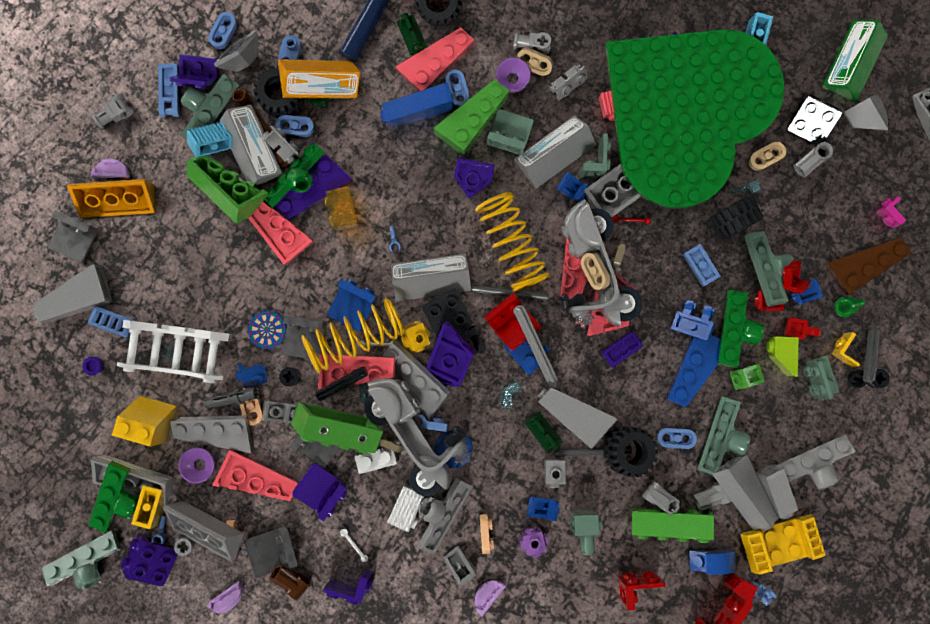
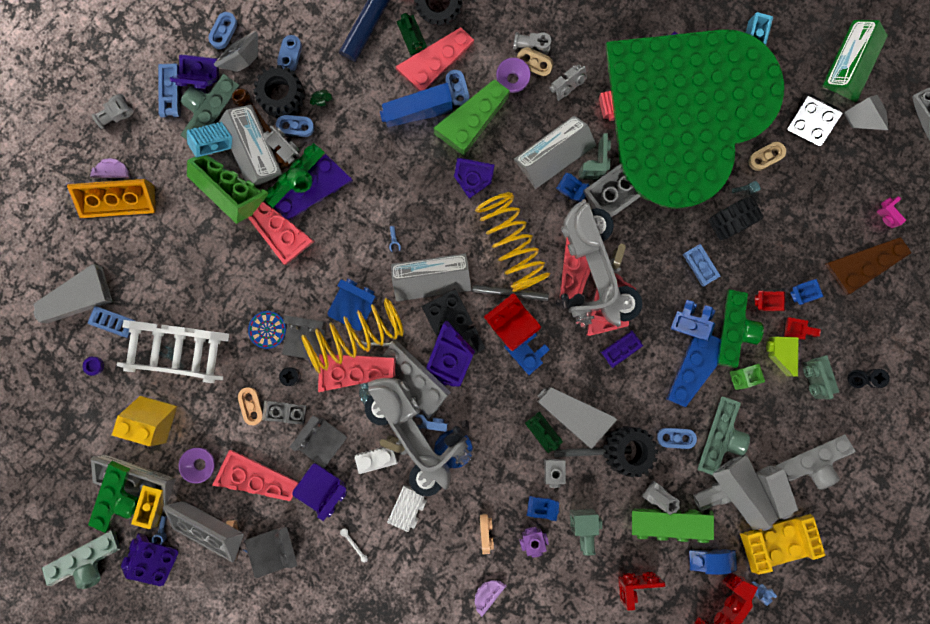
flat silver bracket [48,210,99,263] -> none
light grey wing [170,415,253,453] -> none
light grey bush [174,537,194,556] -> none
dark grey pin [204,387,260,410] -> none
lavender plate [207,581,243,614] -> none
blue bracket [235,362,267,388] -> none
reddish brown piece [270,564,311,600] -> none
light orange slope [278,59,360,98] -> none
bright green piece [291,402,383,454] -> none
black axle [315,367,368,401] -> none
dark purple bracket [323,569,374,604] -> none
clear yellow brick [324,186,359,232] -> none
yellow brick [401,321,431,352] -> none
light grey plate [417,478,473,555] -> none
light grey slope [443,546,477,587] -> none
sand green bracket [487,109,534,155] -> none
clear light blue arm [500,381,521,409] -> none
light grey axle [513,305,559,388] -> none
tan plate [581,253,610,290] -> none
red hinge [612,215,651,224] -> none
sand green plate [744,231,795,306] -> none
red bracket [782,260,811,293] -> none
light grey piece [793,142,833,178] -> none
yellow bracket [832,332,860,367] -> none
green animal [834,297,865,318] -> none
dark grey axle [863,329,881,383] -> none

